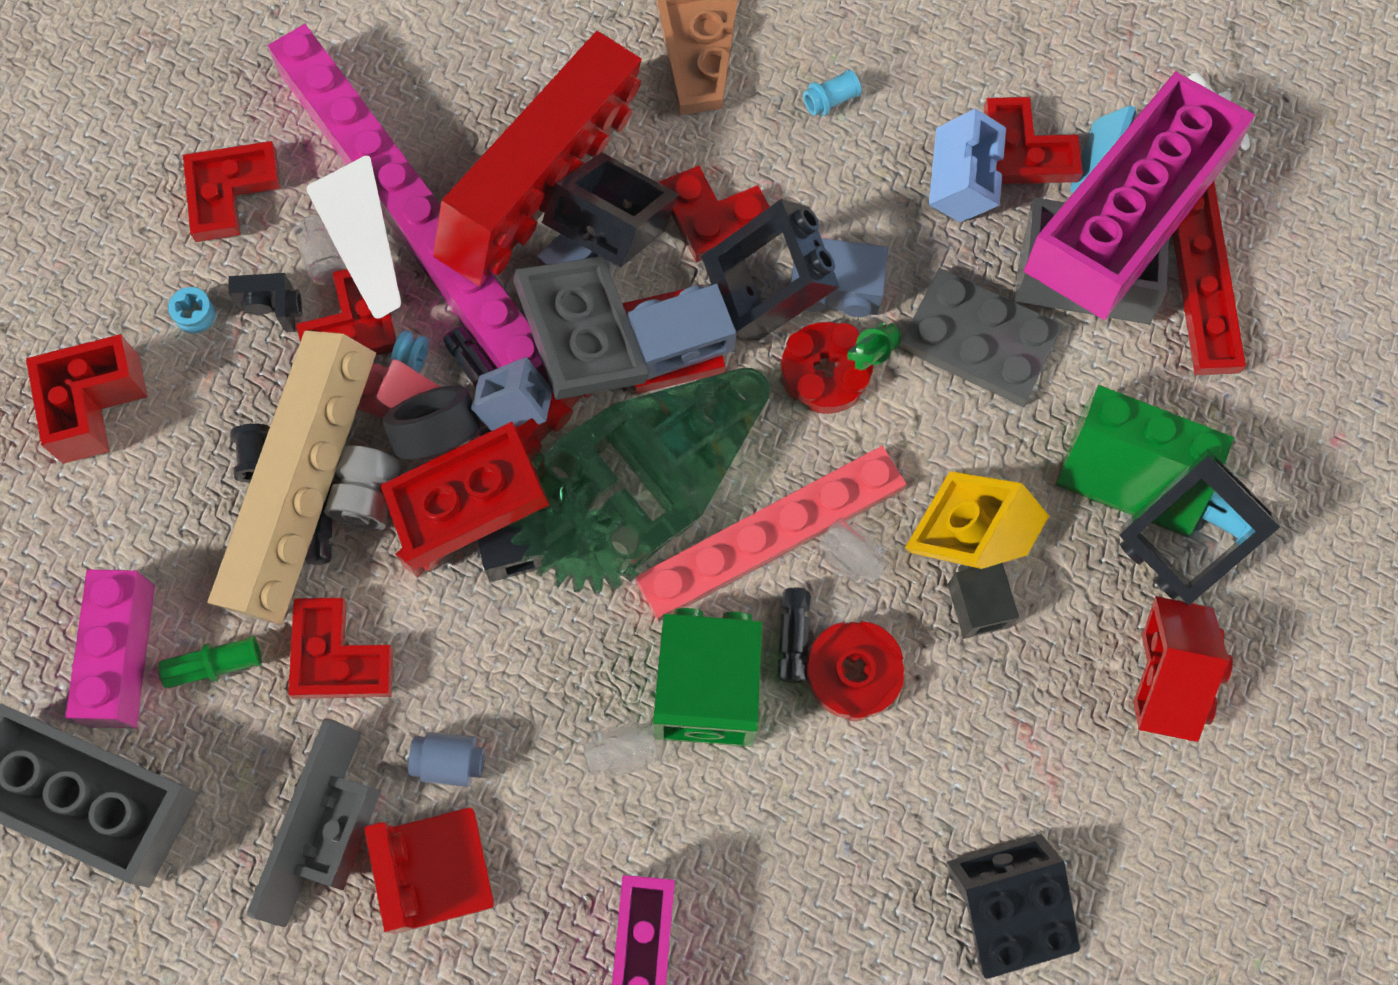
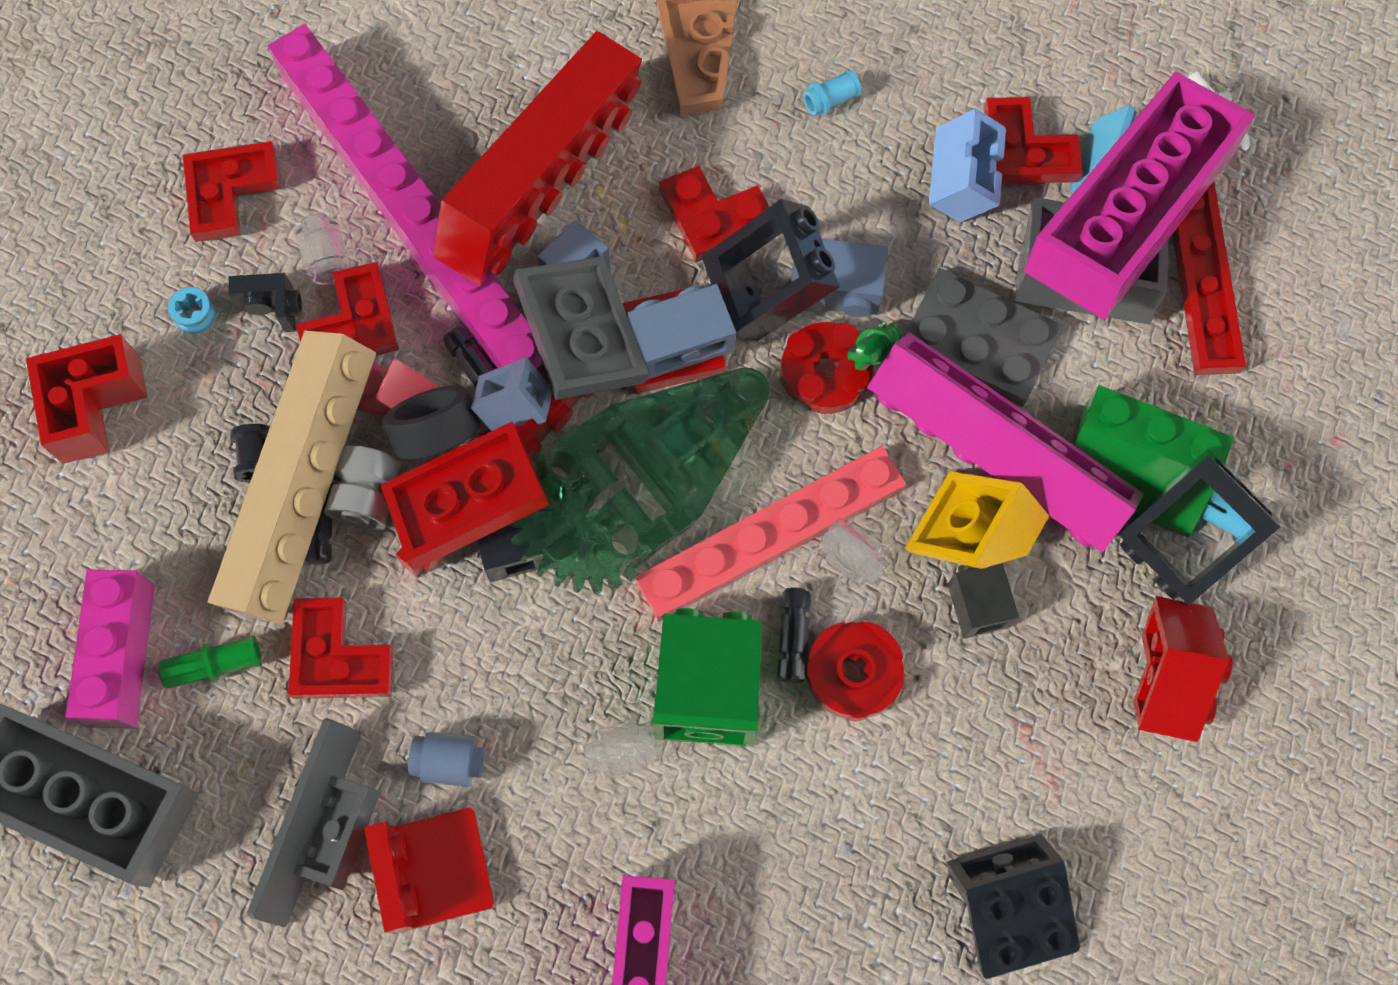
white sticker [307,156,401,318] -> none
medium azure bush [391,330,429,373] -> none
black window [542,152,679,267] -> none
none -> dark pink brick [867,332,1144,552]

